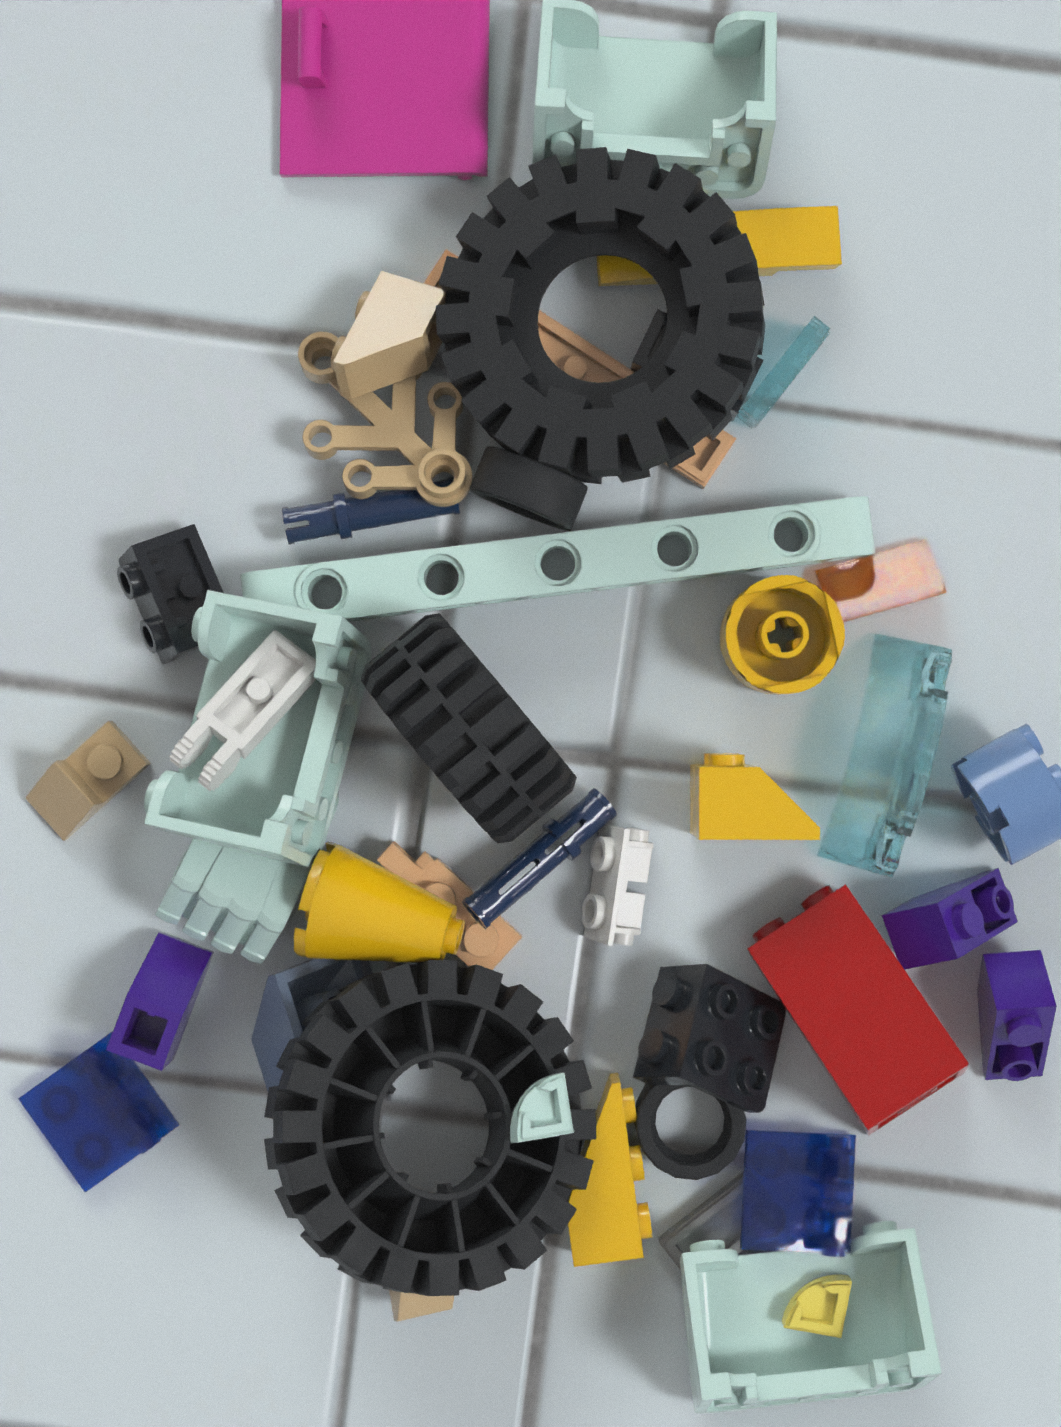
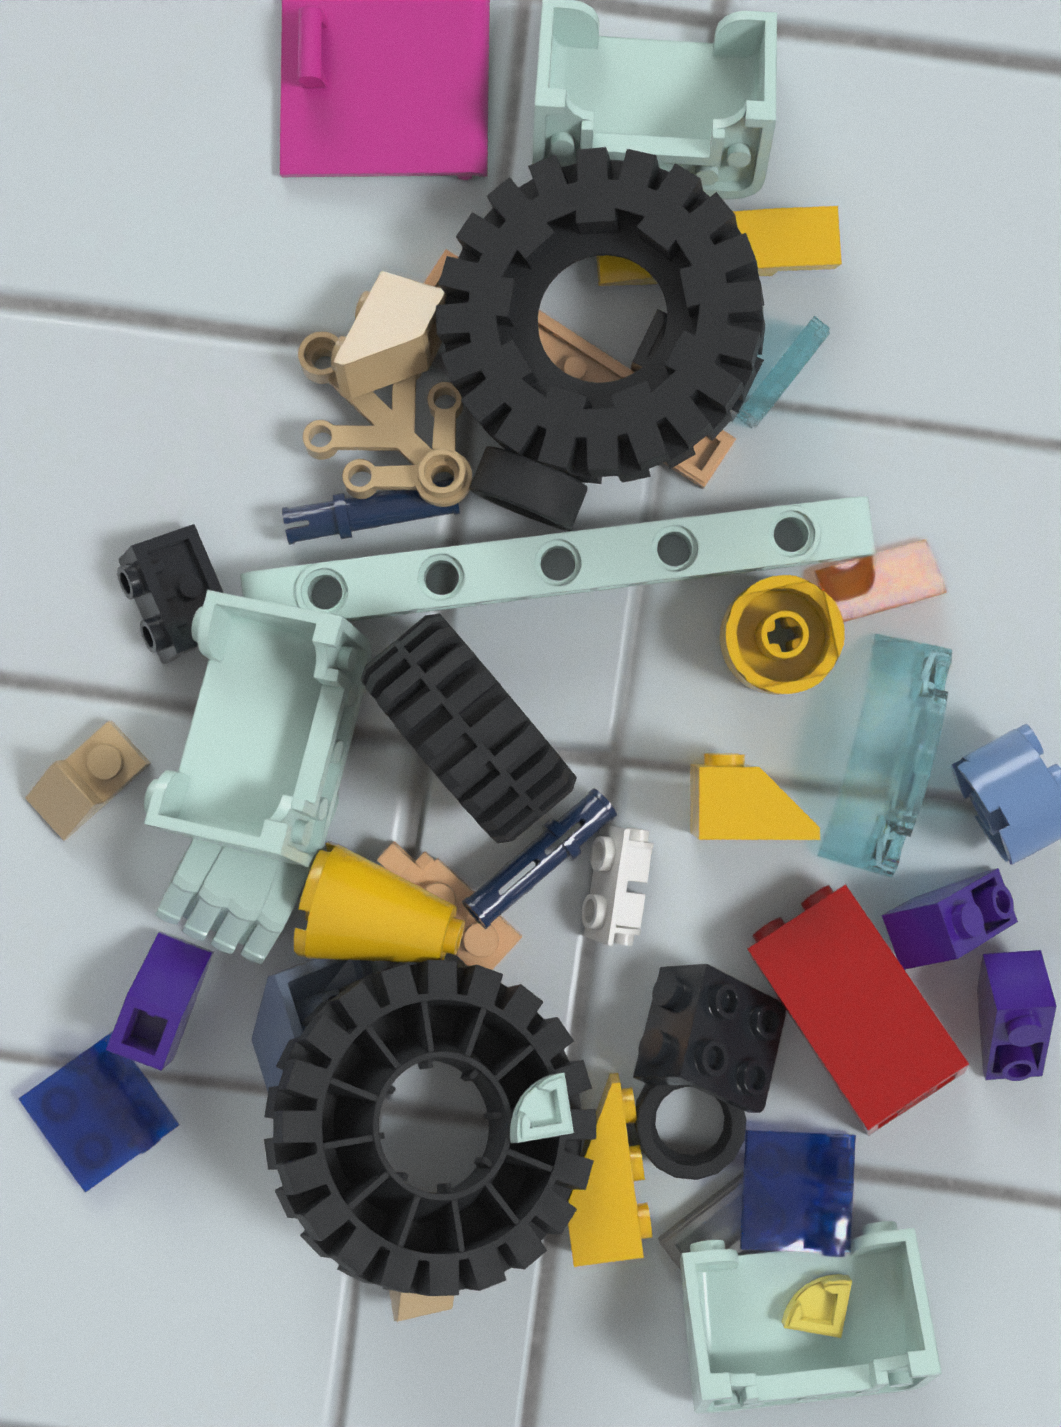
white hinge [169,630,316,791] -> none

